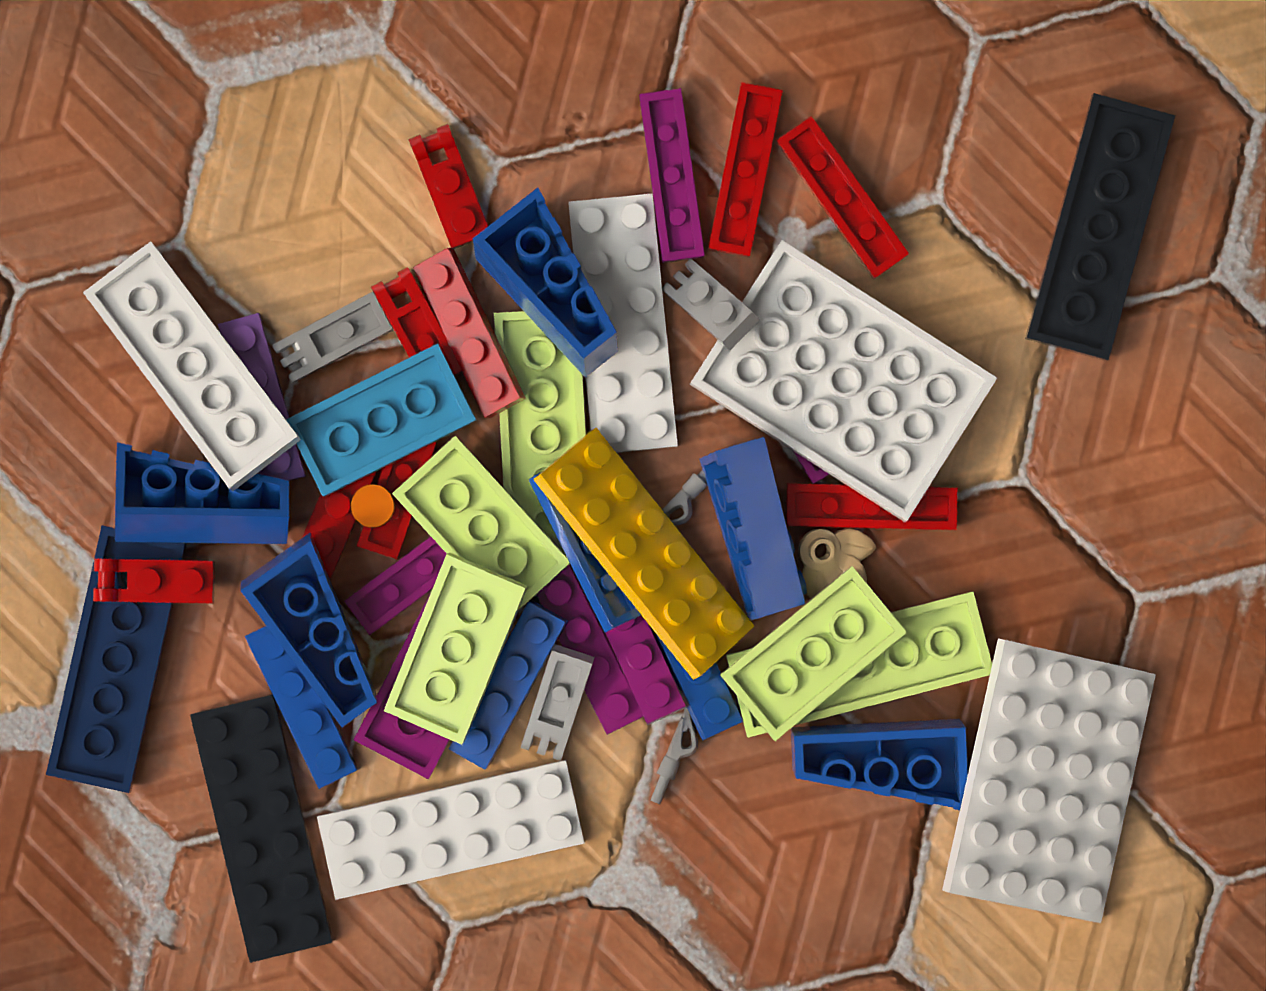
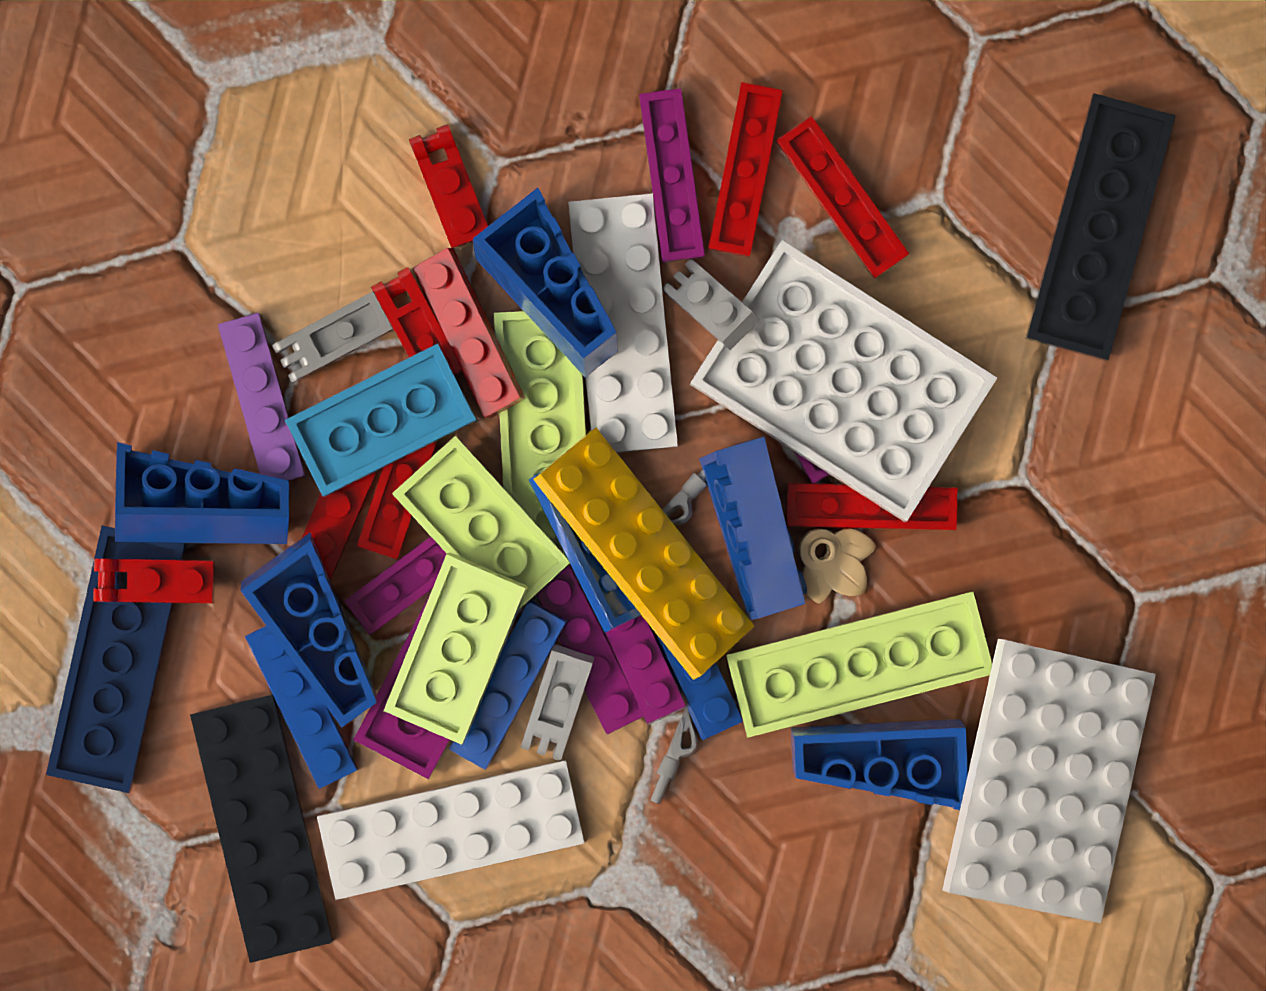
white plate [83,241,301,492] -> none
orange tile [351,485,395,527] -> none
yellowish green plate [720,566,907,741] -> none

